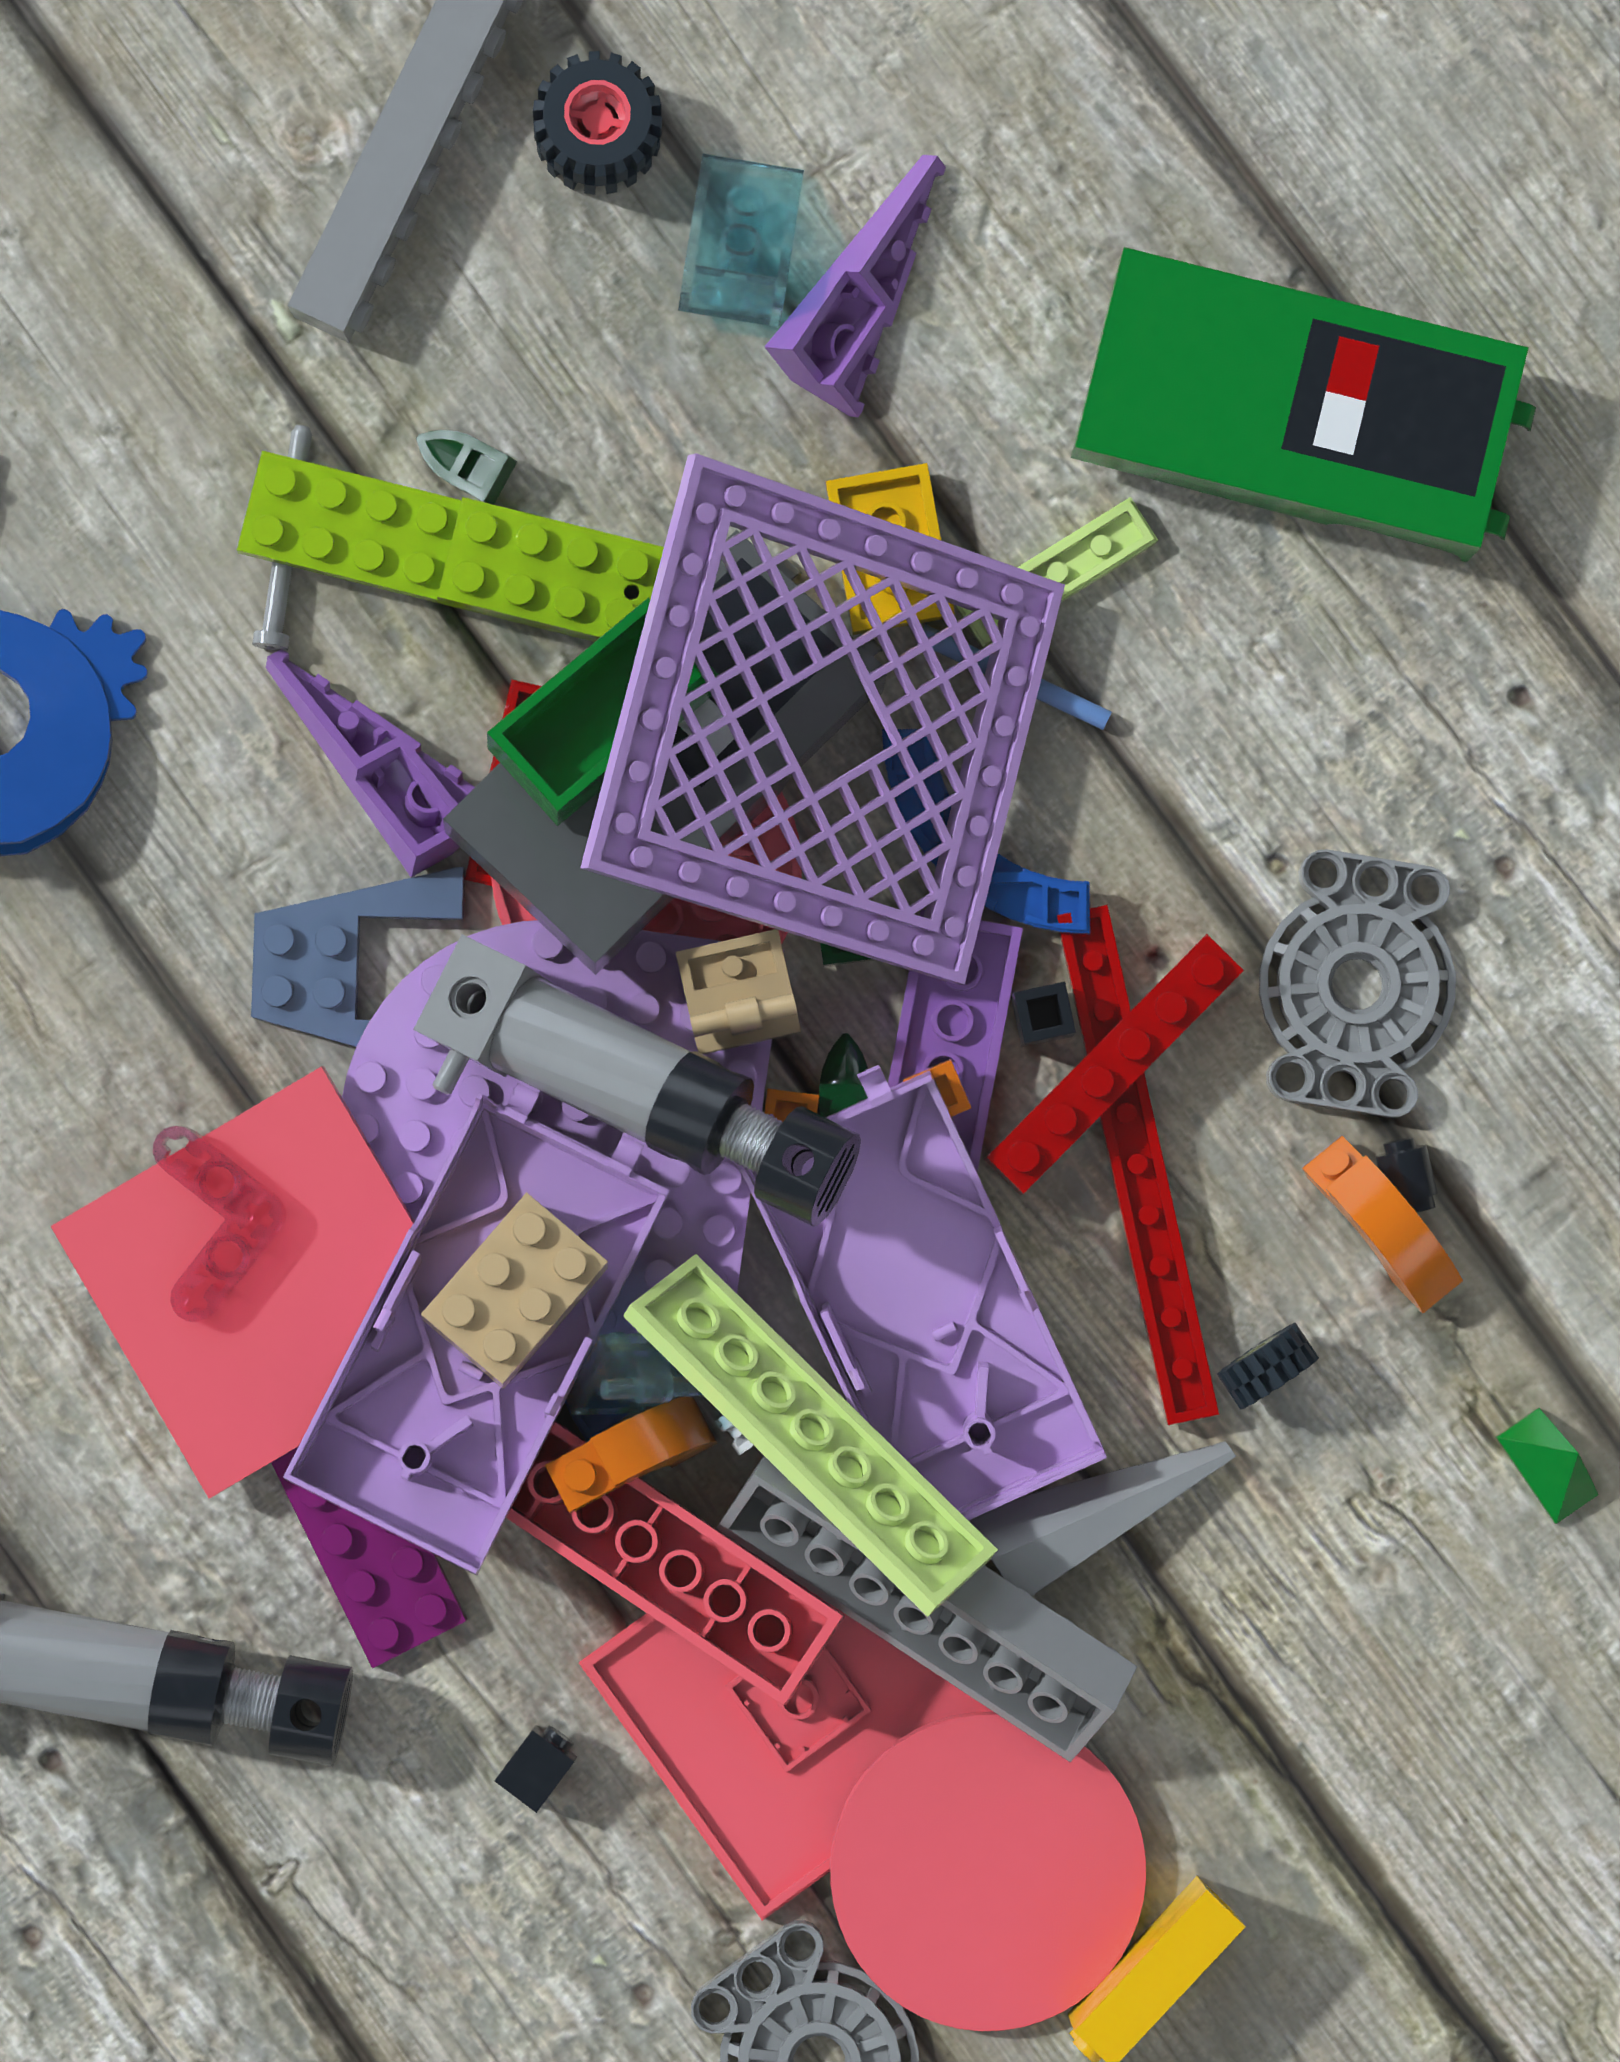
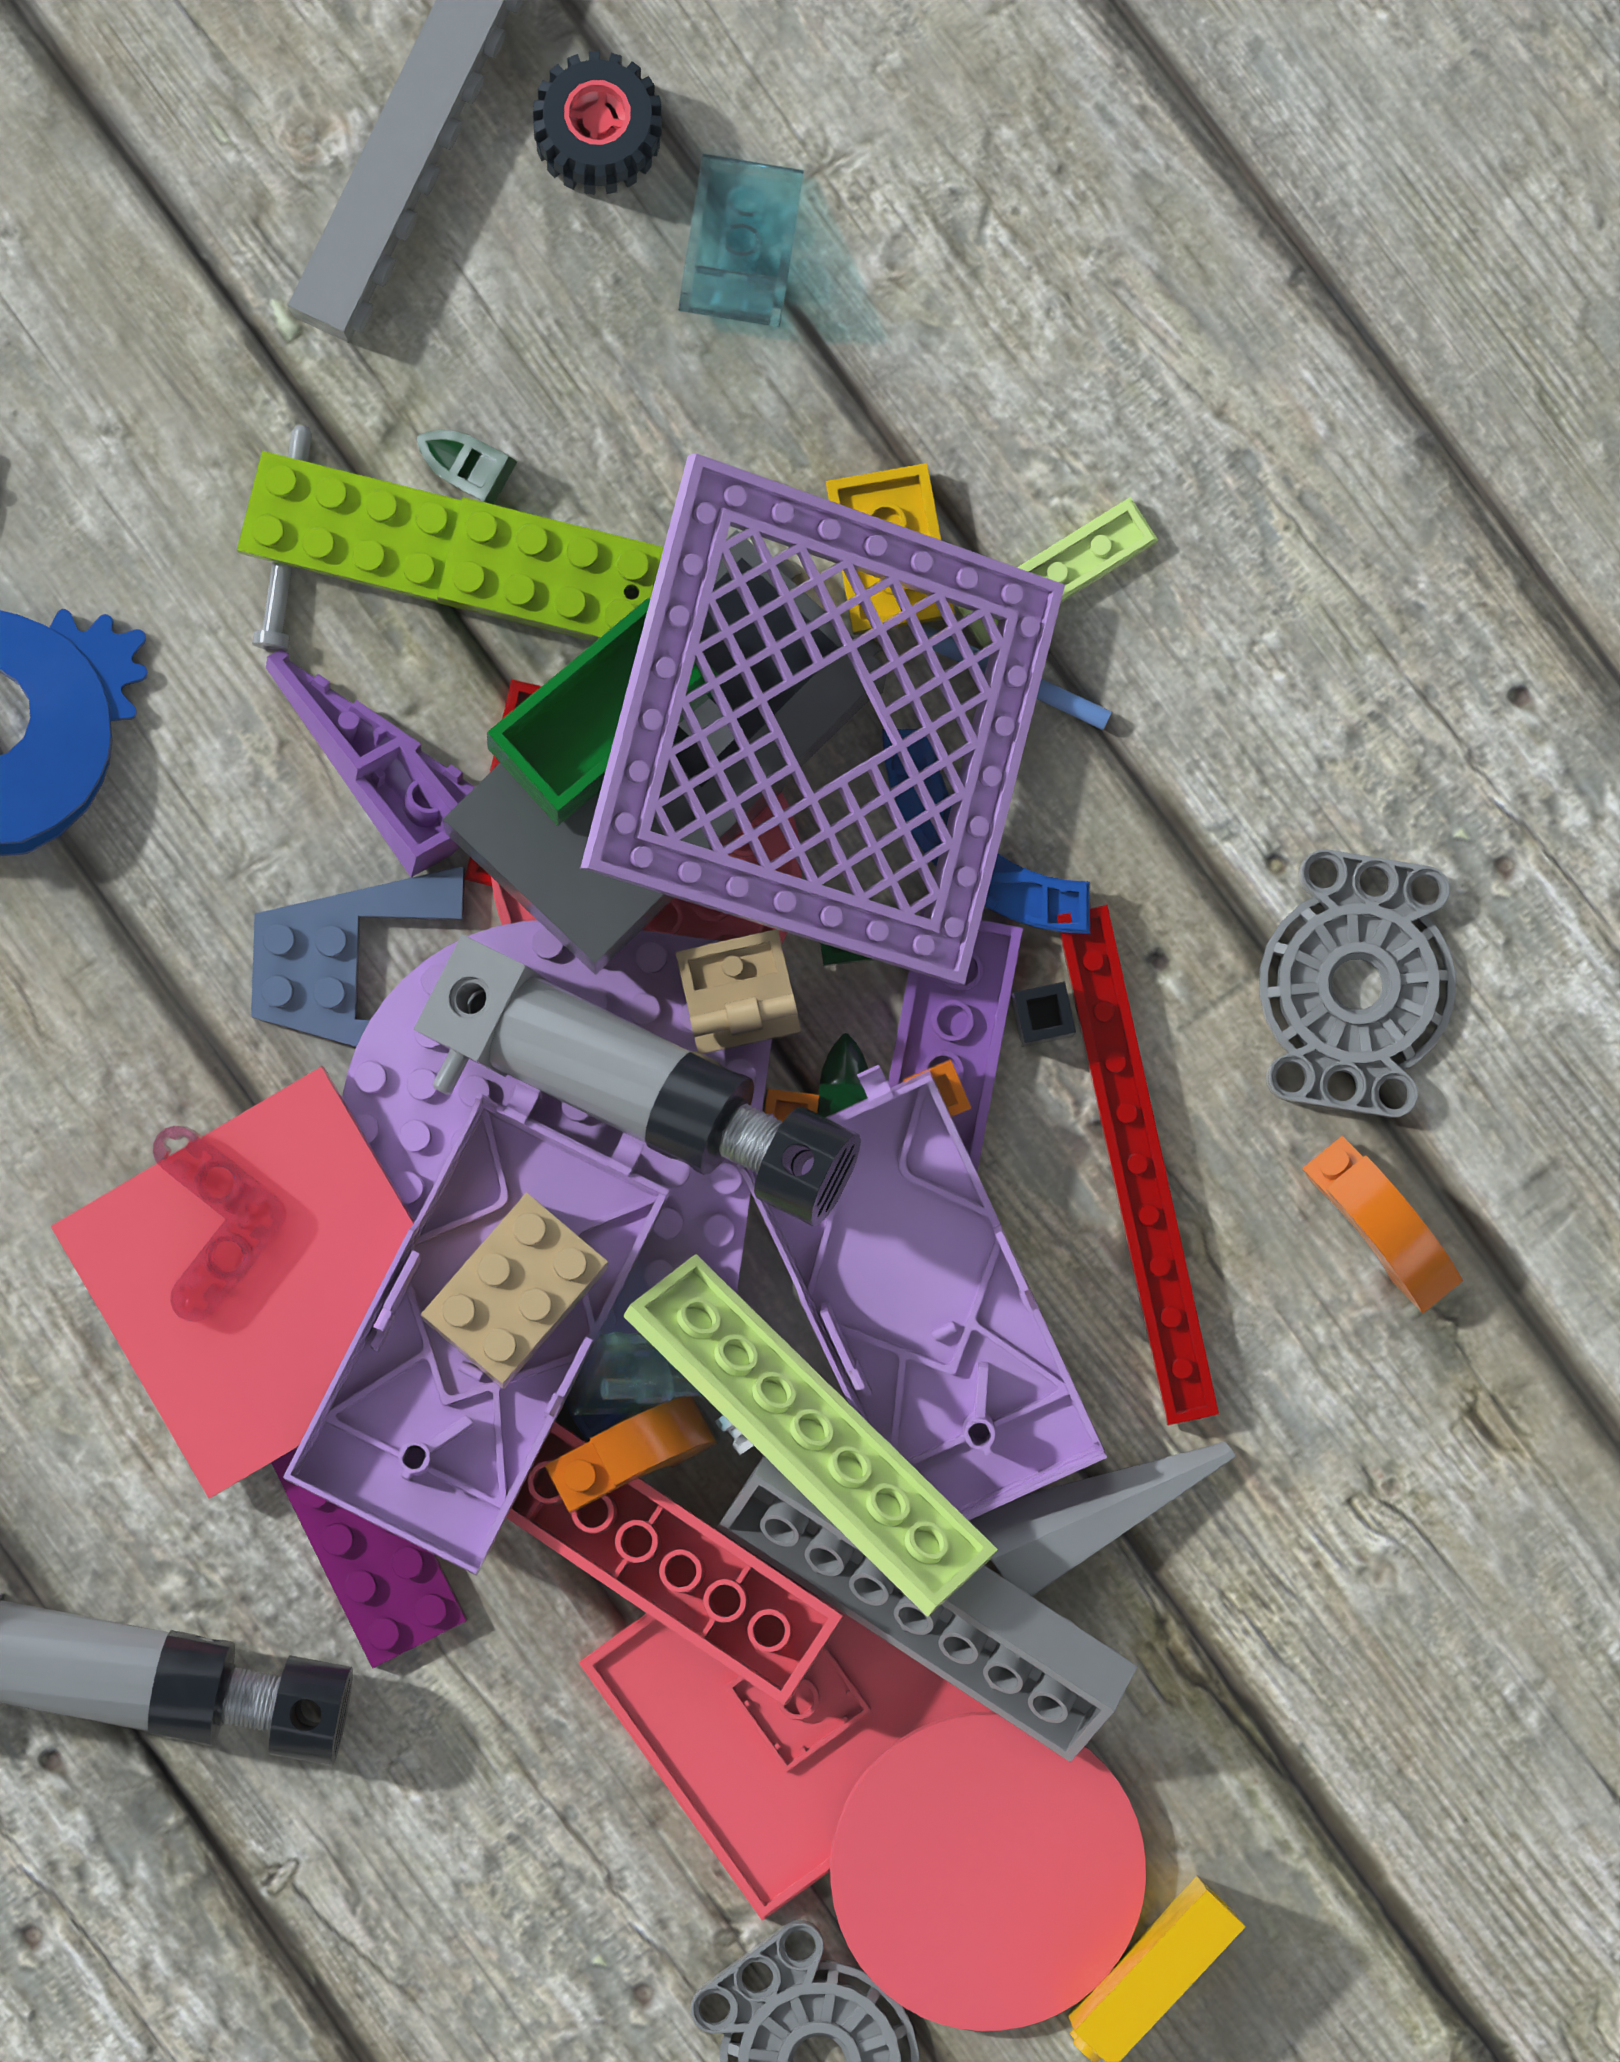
black brick [495,1725,577,1813] -> none
medium lavender wedge [765,155,946,417] -> none
red arch [984,934,1244,1196] -> none
green piece [1071,247,1536,562] -> none
black wheel [1217,1322,1319,1410] -> none
black brick [1375,1137,1438,1213] -> none
green slope [1495,1408,1599,1524] -> none

